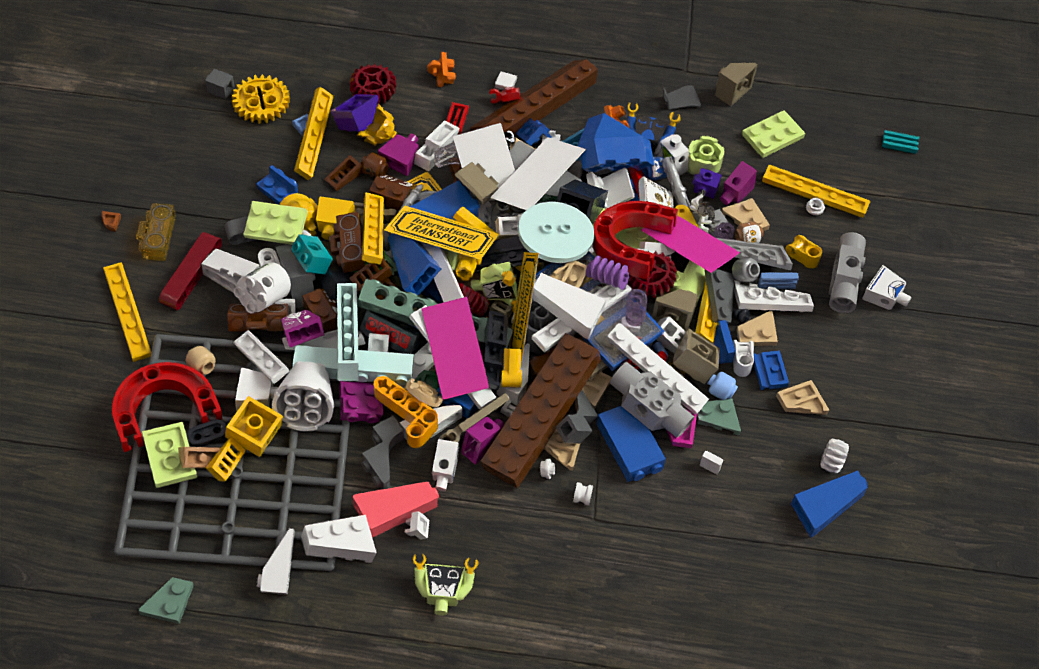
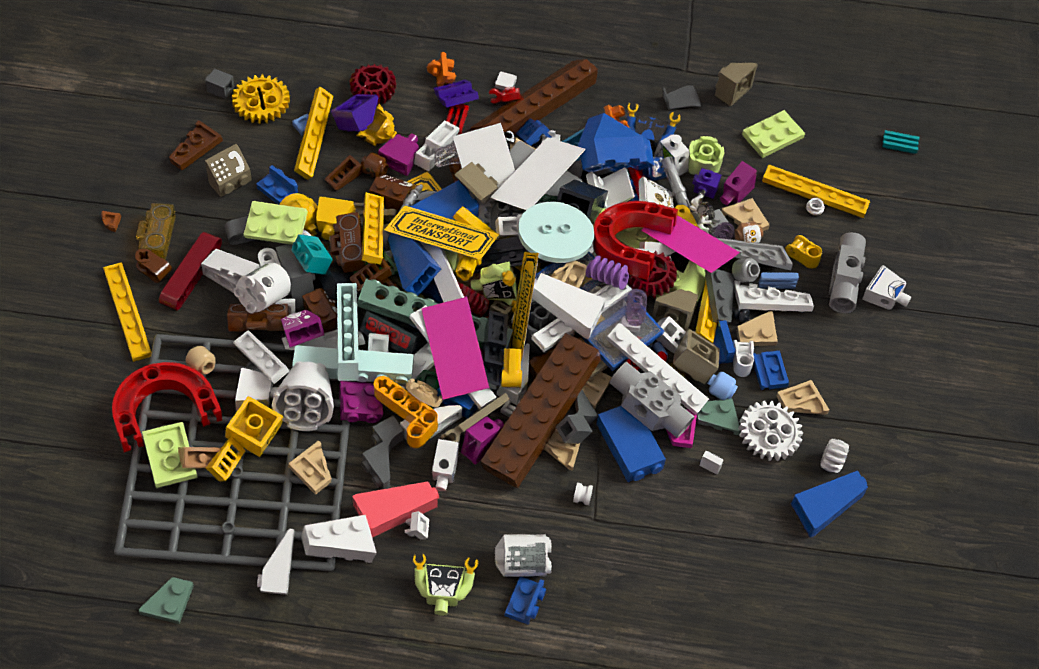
black plate [187,419,227,447] -> none
white plate [540,459,555,479] -> none
none -> reddish brown piece [135,248,172,283]
none -> reddish brown wing [169,120,223,170]
none -> dark tan slope [205,144,251,197]
none -> tan wing [289,441,331,495]
none -> dark purple slope [433,79,479,108]
none -> white cylinder [495,534,551,577]
none -> blue bracket [505,576,546,625]
none -> white gear [738,401,803,461]

